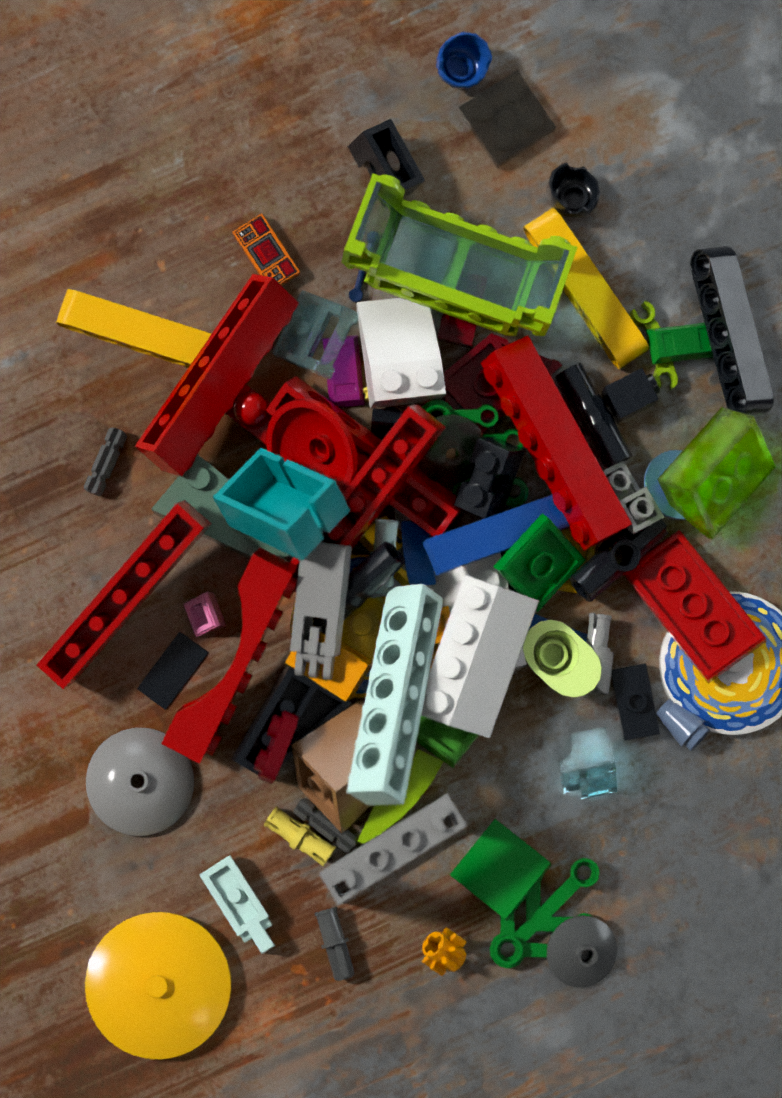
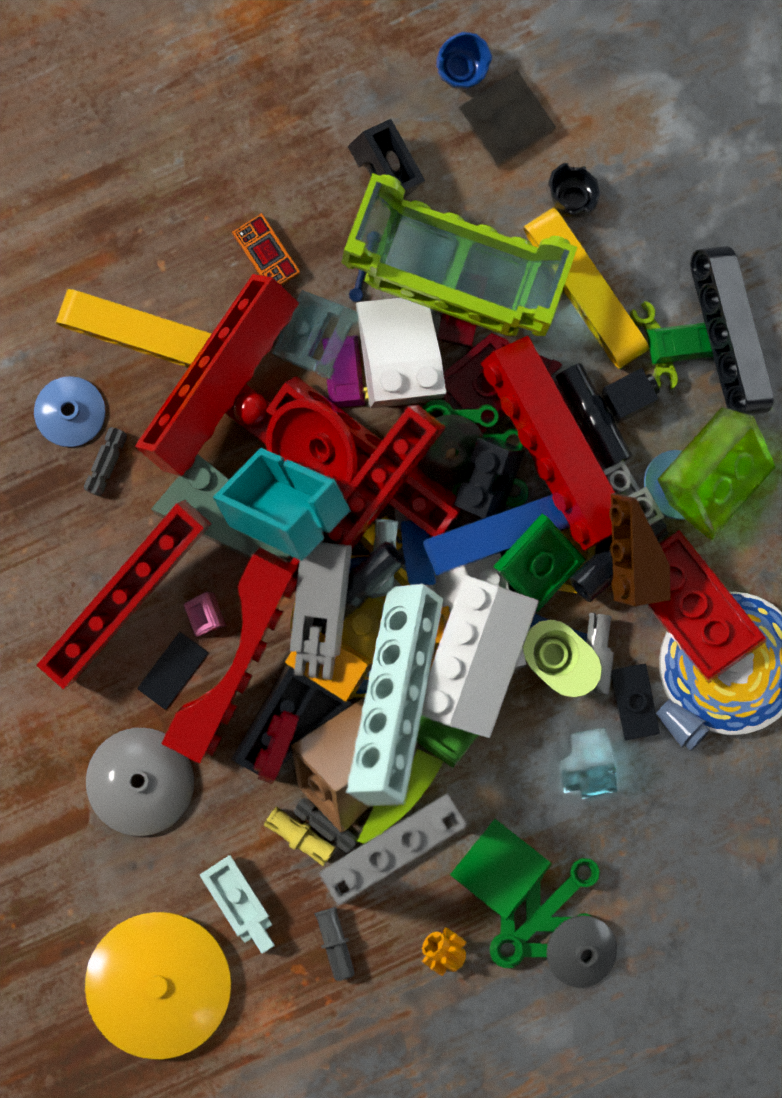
black plate [371,407,404,439] -> none
none -> medium blue dish [34,377,105,447]
none -> reddish brown slope [609,493,671,606]

